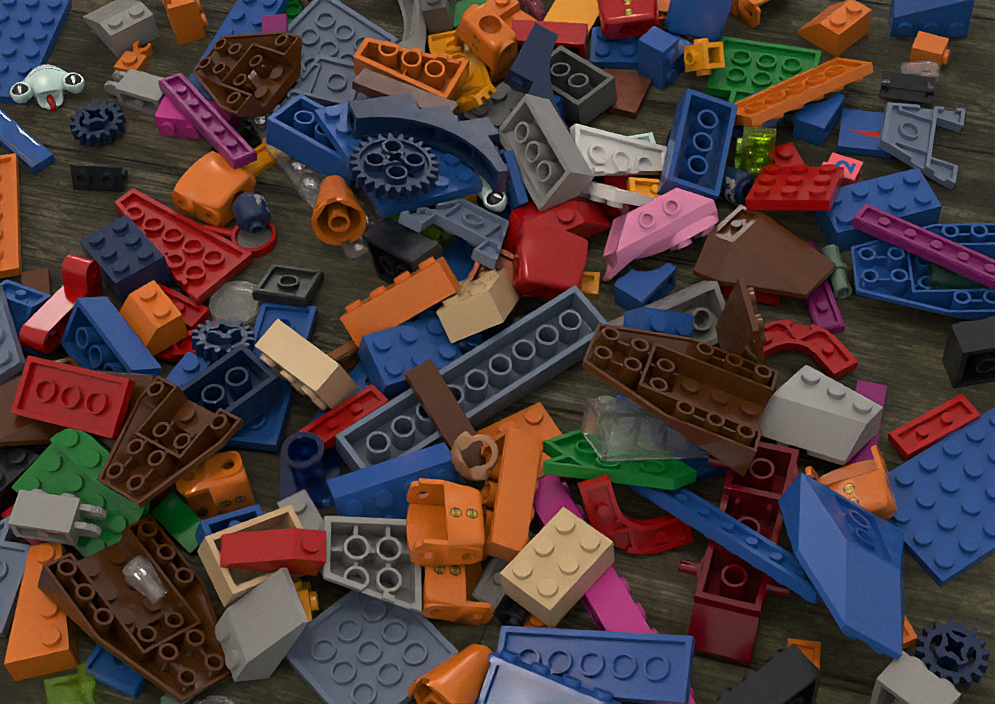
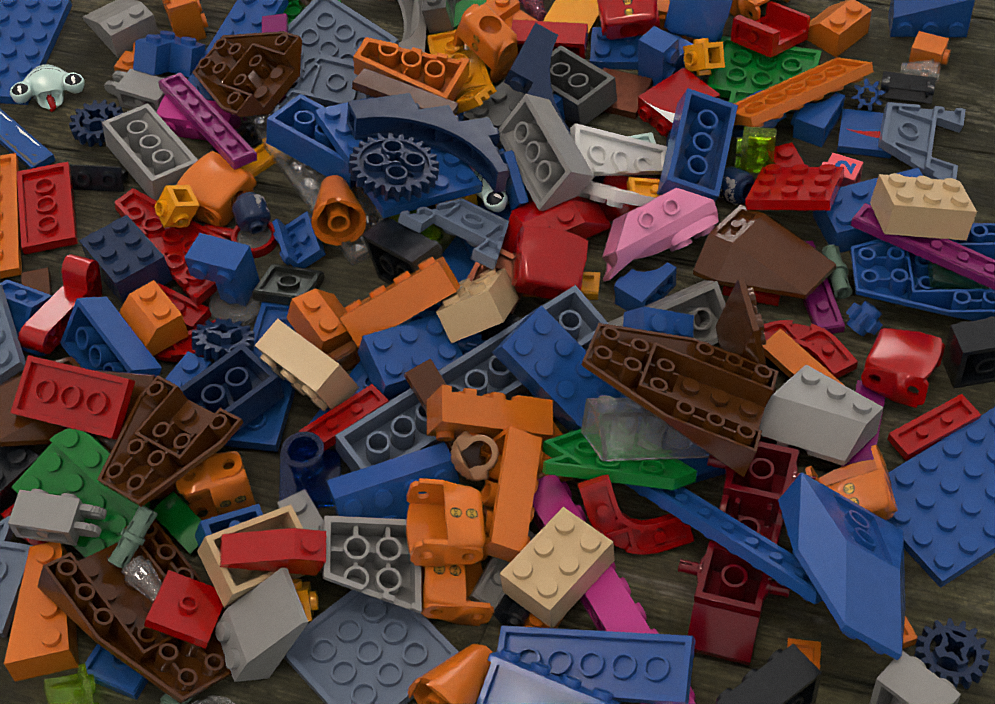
none -> red plate [17,161,78,255]
none -> light grey slope [102,103,198,201]
none -> sand green pin [108,506,158,570]
none -> blue brick [133,31,206,77]
none -> red plate [144,570,224,649]
none -> light orange brick [154,185,200,228]
none -> blue brick [184,233,260,306]
none -> blue bracket [272,211,326,268]
none -> orange slope [287,288,353,354]
none -> orange wedge [427,384,553,445]
none -> blue brick [492,305,621,431]
none -> red panel [638,67,720,138]
none -> red panel [730,1,811,58]
none -> orange tile [762,328,845,386]
none -> blue gear [846,301,883,337]
none -> blue gear [852,78,886,111]
none -> red piece [861,328,945,408]
none -> tan brick [870,173,977,241]

